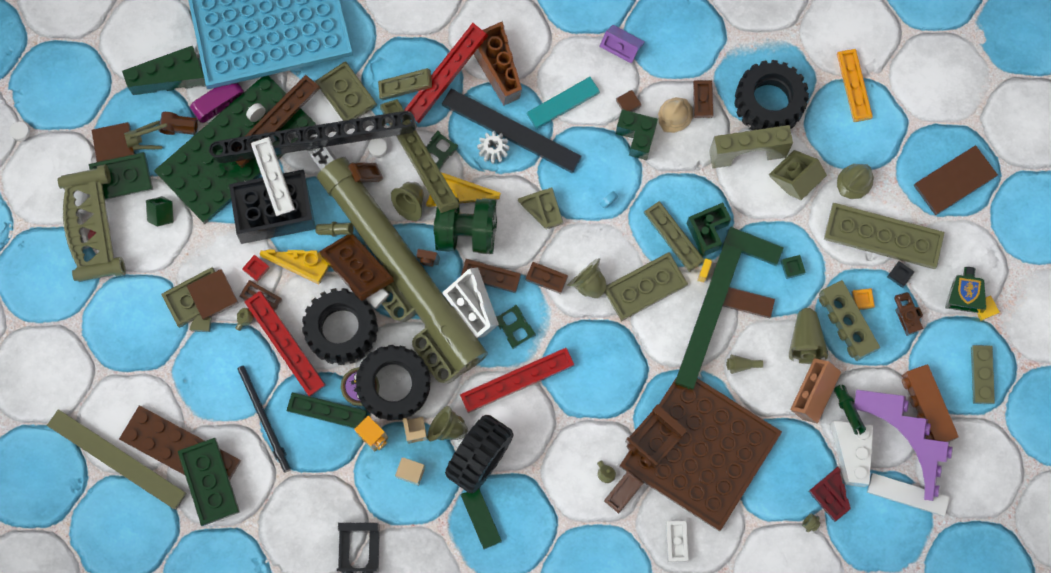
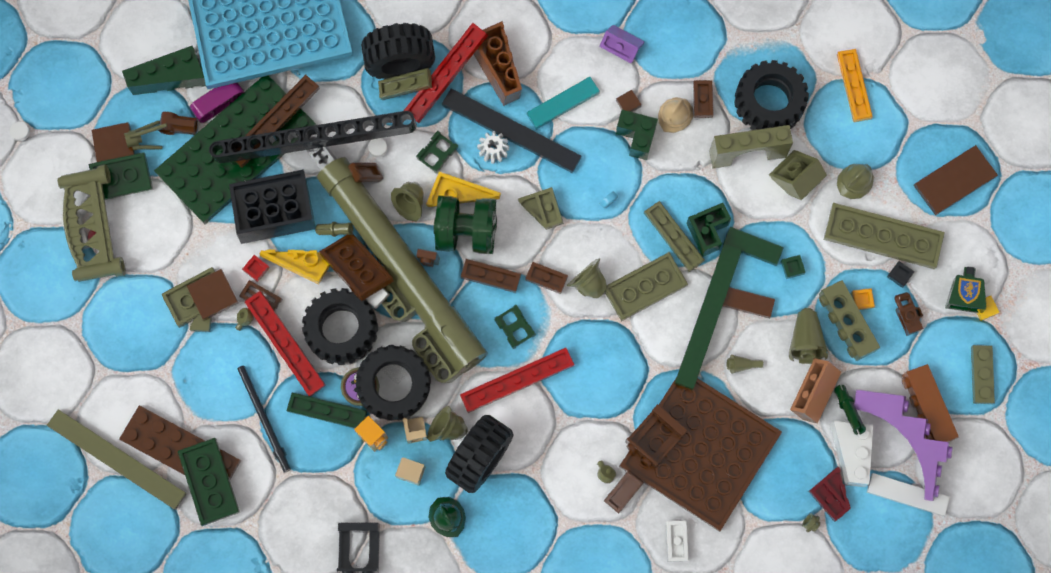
dark green panel [146,196,173,227] -> none
white tile [246,103,266,122] -> none
white tile [251,137,295,216] -> none
olive tile [315,61,377,121] -> none
olive tile [380,99,459,213] -> none
white wedge [442,268,499,338] -> none
dark green tile [460,489,502,550] -> none
yellow tile [697,258,712,283] -> none
none -> black tyre [361,23,435,79]
none -> dark green piece [428,497,466,537]

